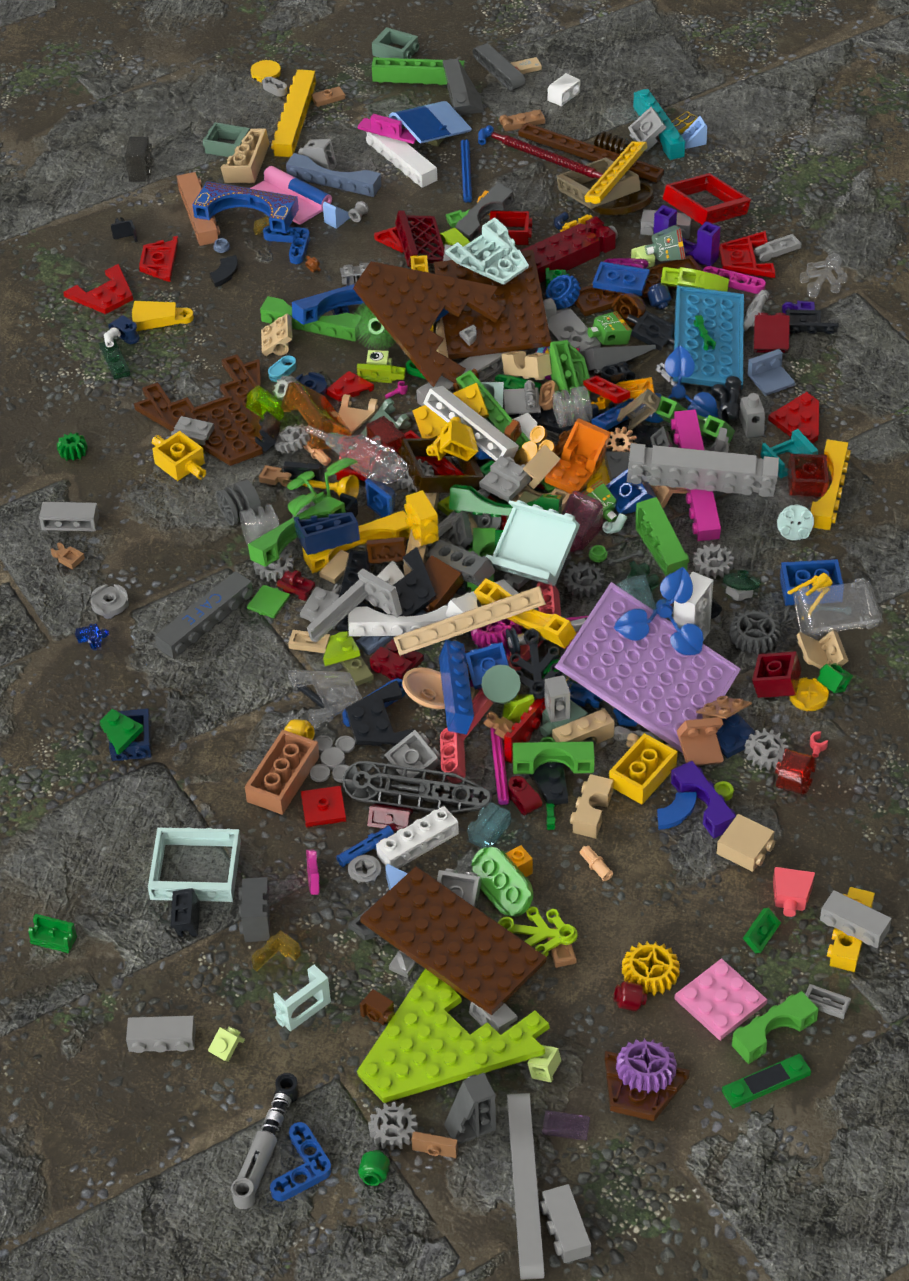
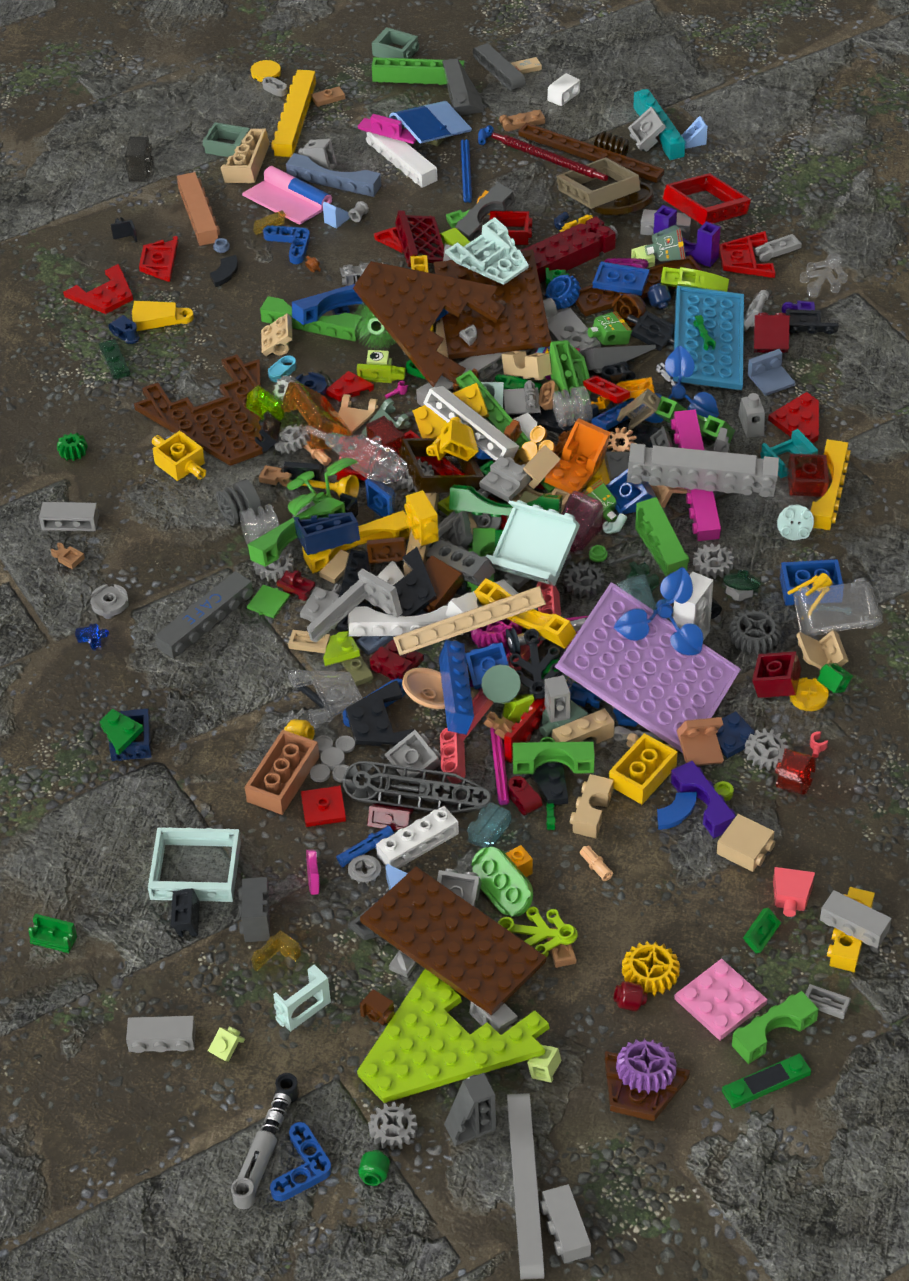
white arm [104,328,121,347] -> none
light grey plate [171,416,214,445] -> none
blue arch [192,182,299,233] -> none
medium nougat plate [411,1132,458,1158] -> none
clear purple plate [542,1110,590,1141] -> none
yellow plate [584,141,647,204] -> none
tile [672,111,698,134] -> none
medium nougat hinge [696,696,752,719] -> none
dark pink beam [703,266,766,294] -> none
black piece [711,376,742,424] -> none

